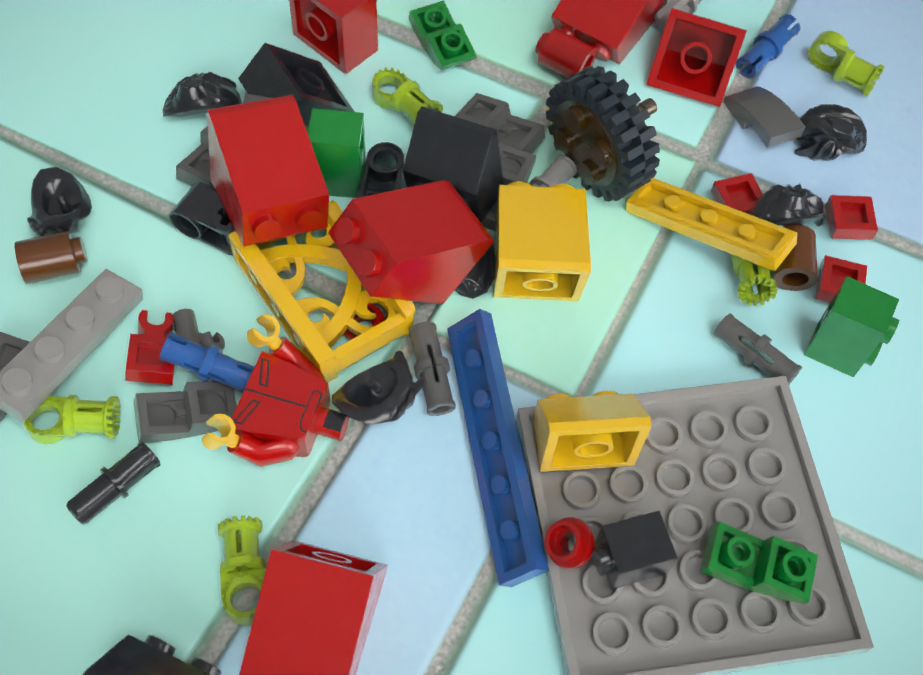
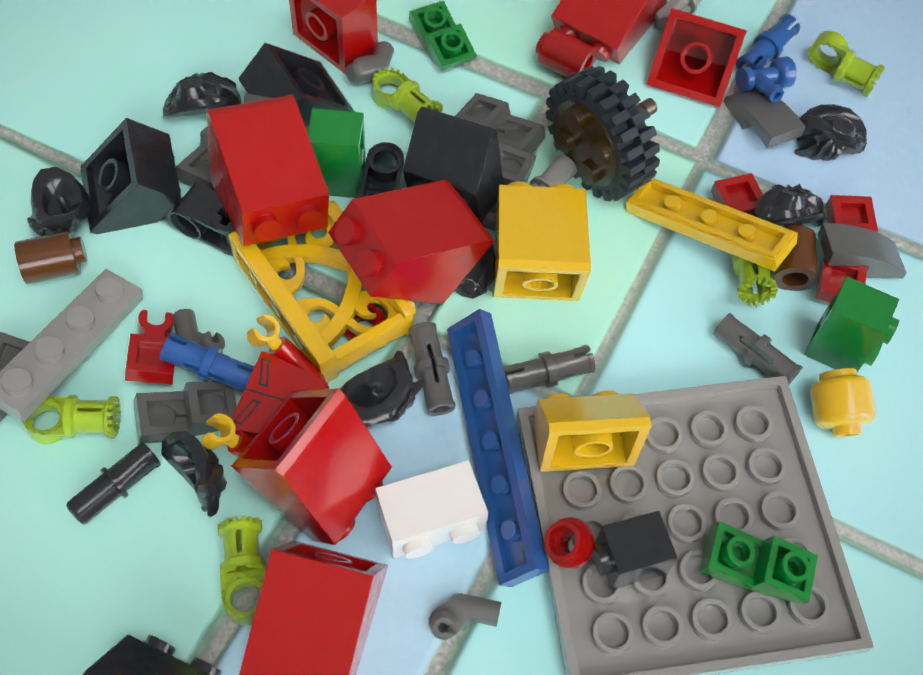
none -> black slope [80,118,182,235]
none -> black hat [161,431,227,517]
none -> red slope [231,388,392,545]
none -> dark grey arm [346,41,394,85]
none -> white brick [375,460,488,559]
none -> dark grey arm [429,593,502,640]
none -> dark grey pin [503,345,595,394]
none -> blue piece [735,56,797,103]
none -> yellow head [809,368,876,438]
none -> dark grey slope [817,223,907,279]

